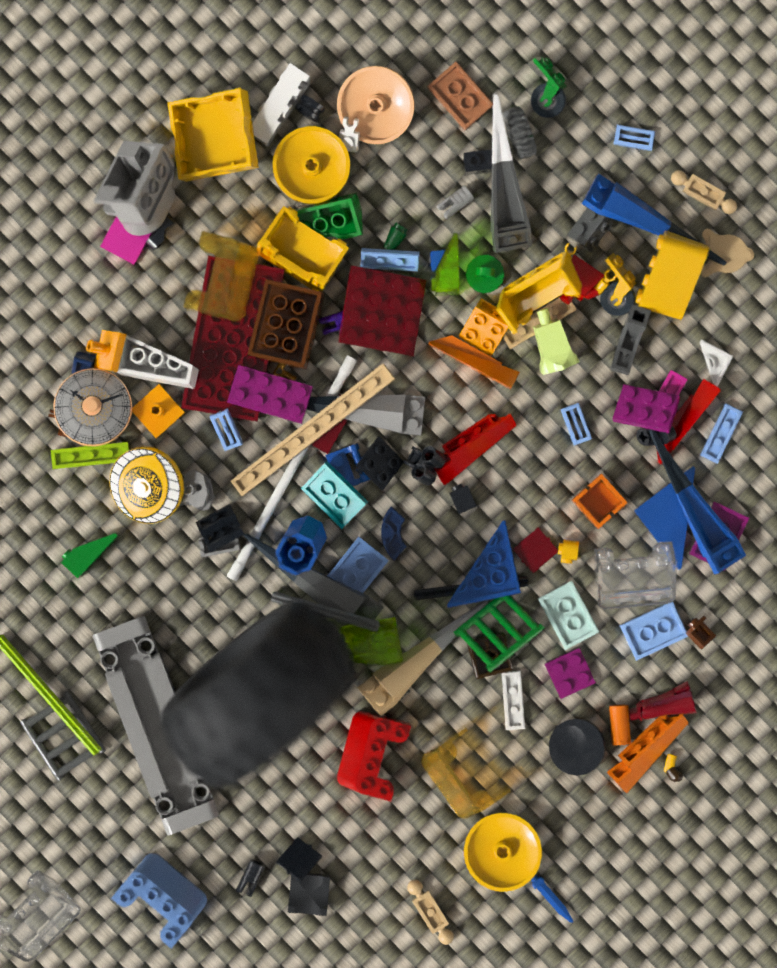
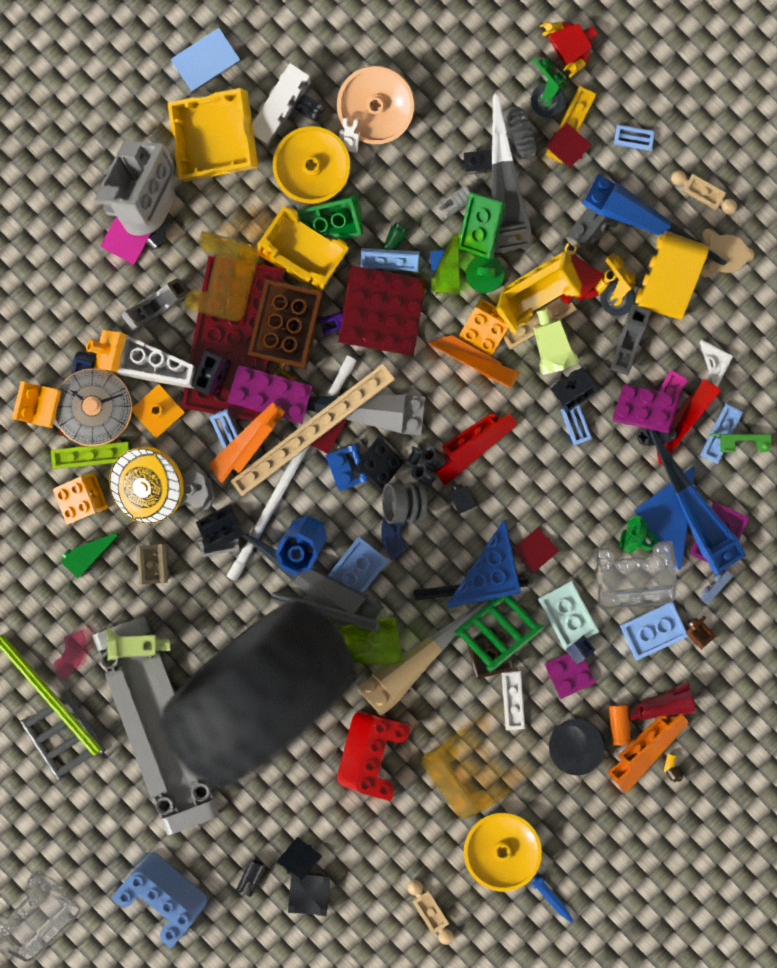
plate [301,461,368,529] -> none
nougat tile [427,62,493,131] -> none
yellow plate [558,539,579,564] -> none
orange piece [571,474,628,529] -> none
none -> light orange bracket [12,381,61,428]
none -> light orange bracket [53,472,108,524]
none -> clear pink tile [53,630,86,680]
none -> yellowish green piece [107,628,170,660]
none -> dark grey arch [121,278,189,331]
none -> dark tan bracket [137,544,170,585]
none -> light blue tile [171,28,240,92]
none -> black brick [191,351,231,396]
none -> orange wedge [209,403,286,483]
none -> dark grey wheel [382,481,427,524]
none -> green tile [457,192,506,259]
none -> red torso [540,21,598,78]
none -> yellow tile [545,85,596,164]
none -> dark red piece [545,122,591,169]
none -> black brick [550,367,598,413]
none -> dark blue slope [566,635,595,664]
none -> green tile [620,515,658,553]
none -> sand blue plate [700,570,733,605]
none -> bright green piece [710,434,771,452]

